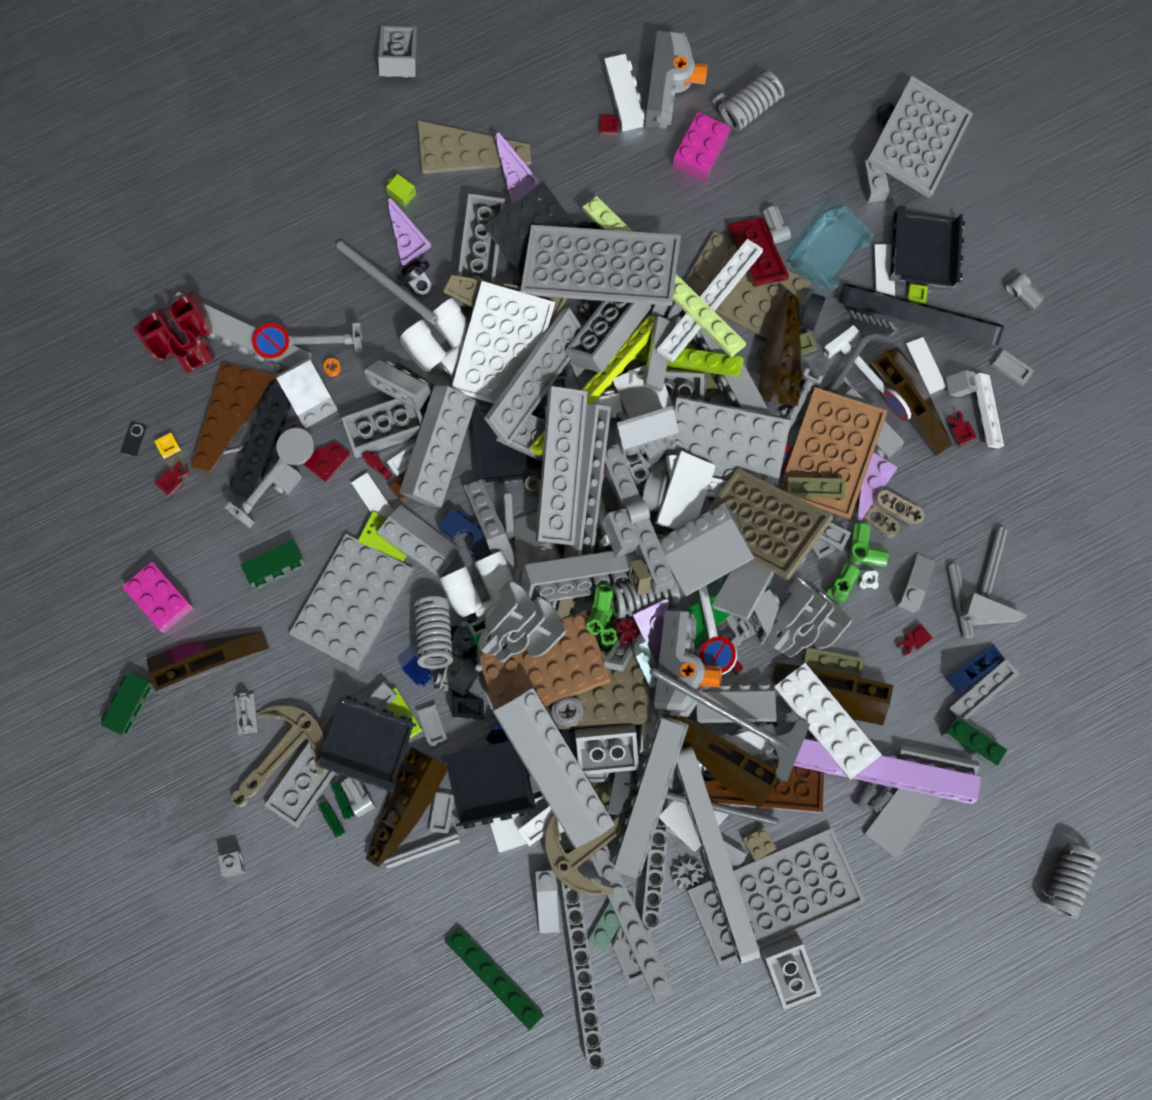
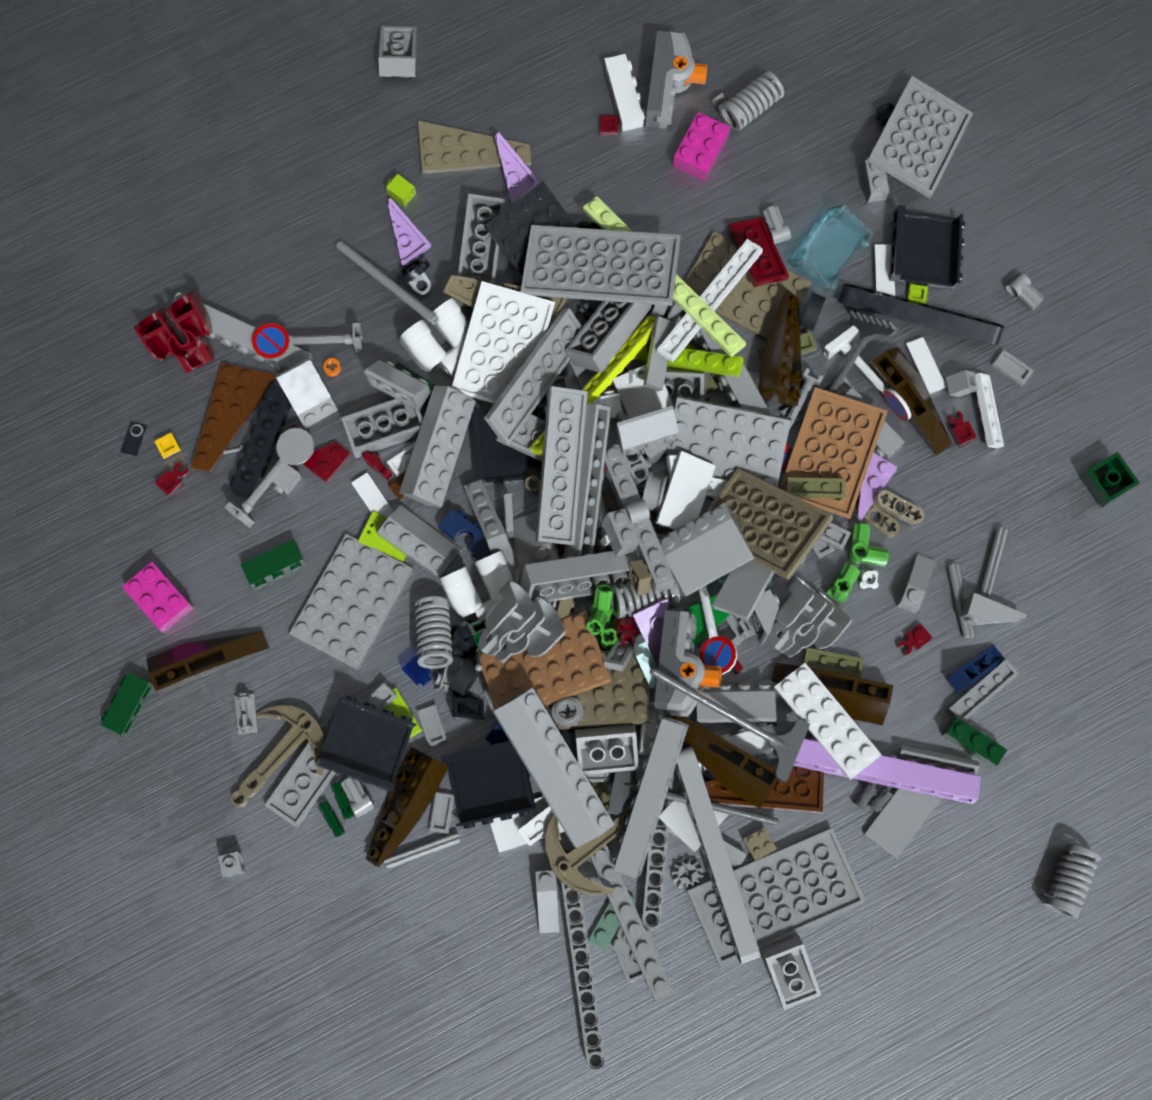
dark green plate [445,928,544,1031] -> none
none -> dark green brick [1081,452,1140,508]

